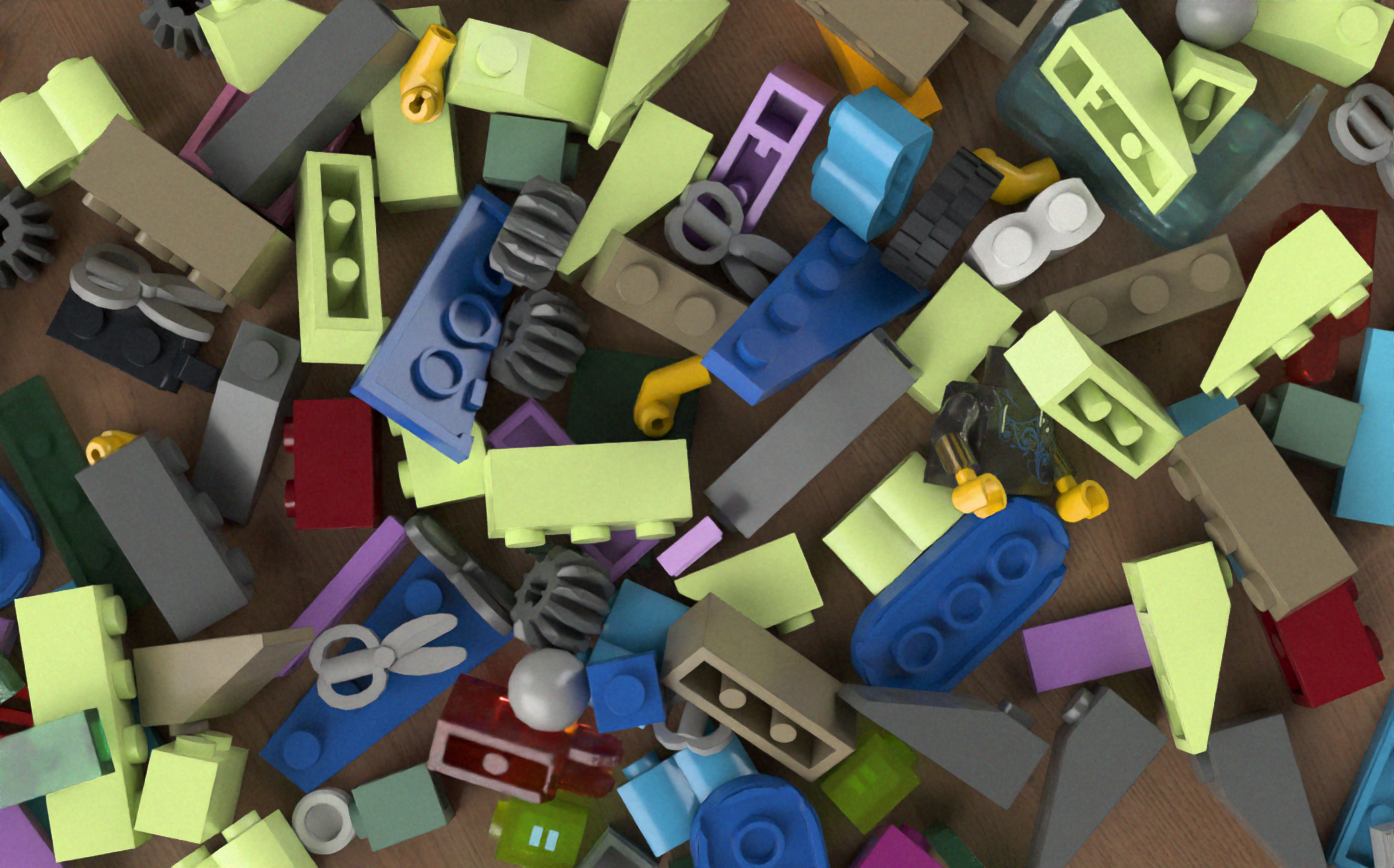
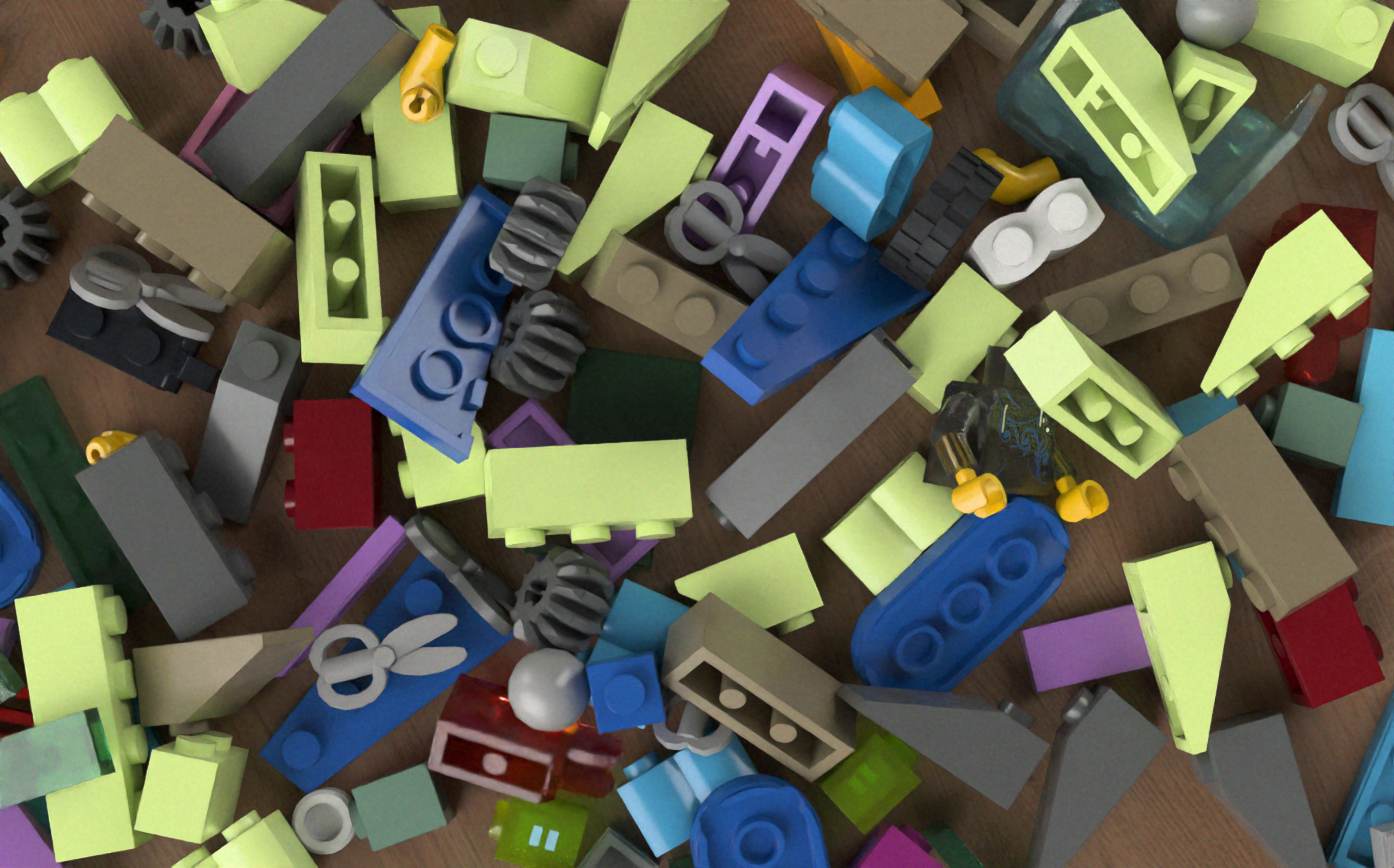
yellow arm [633,354,712,438] -> none
lavender tile [656,516,723,577] -> none

